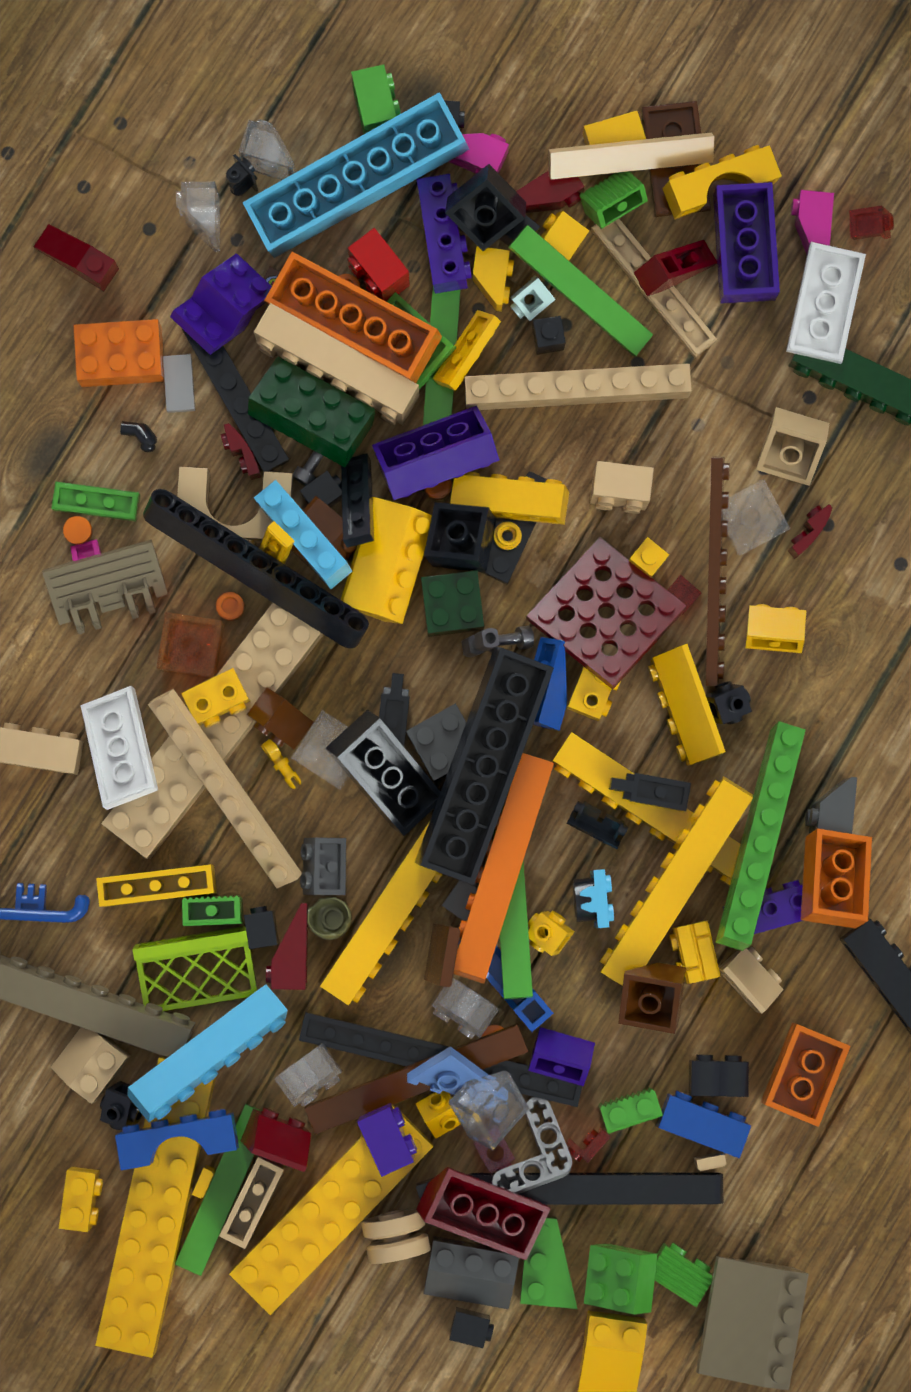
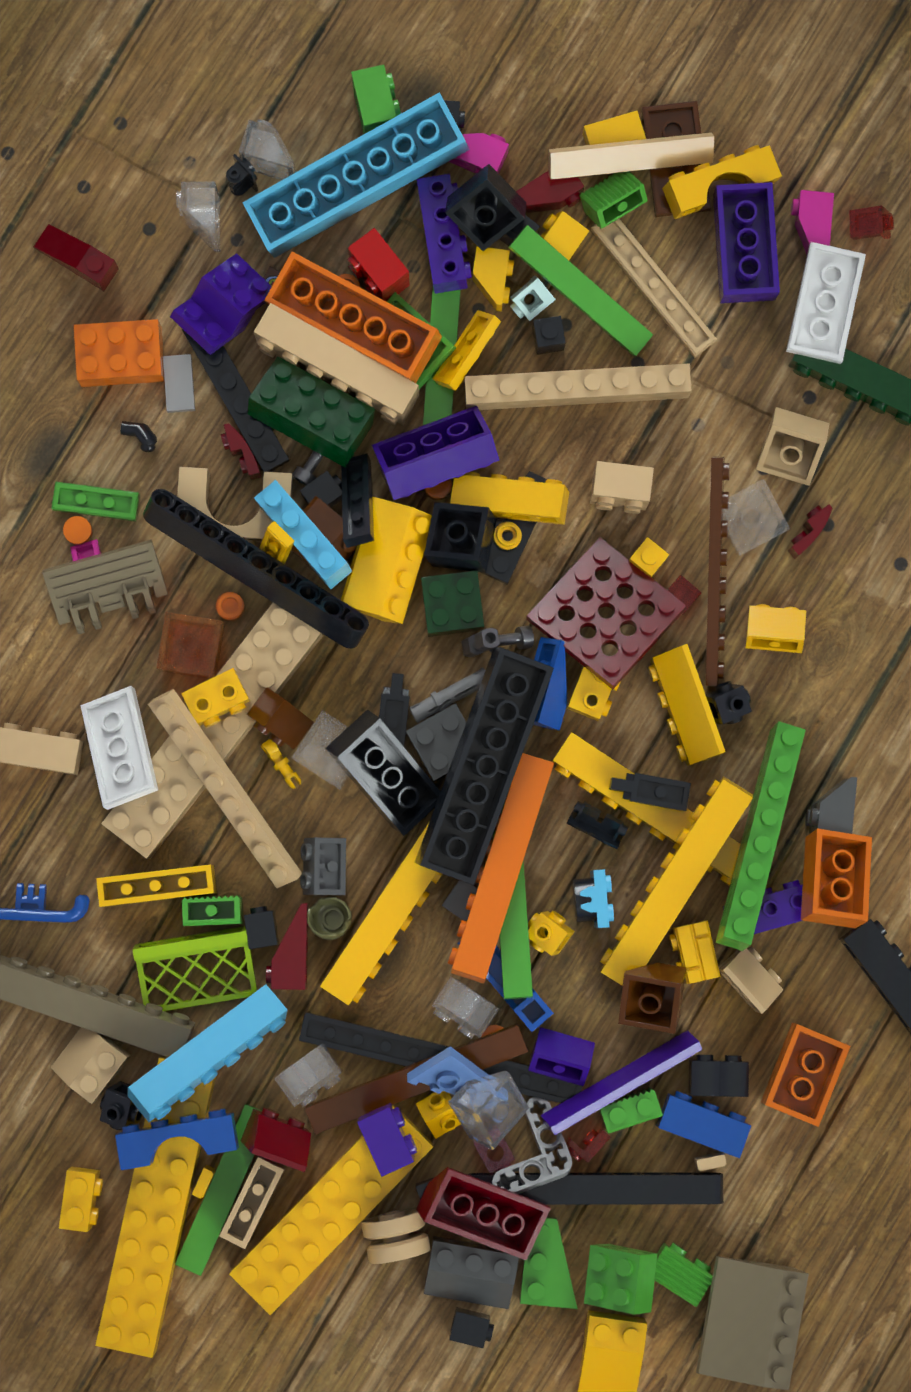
reddish brown tile [424,923,461,987] -> none
dark red slope [634,240,717,297] -> none
none -> light grey pin [409,668,486,724]
none -> dark purple tile [540,1030,702,1135]

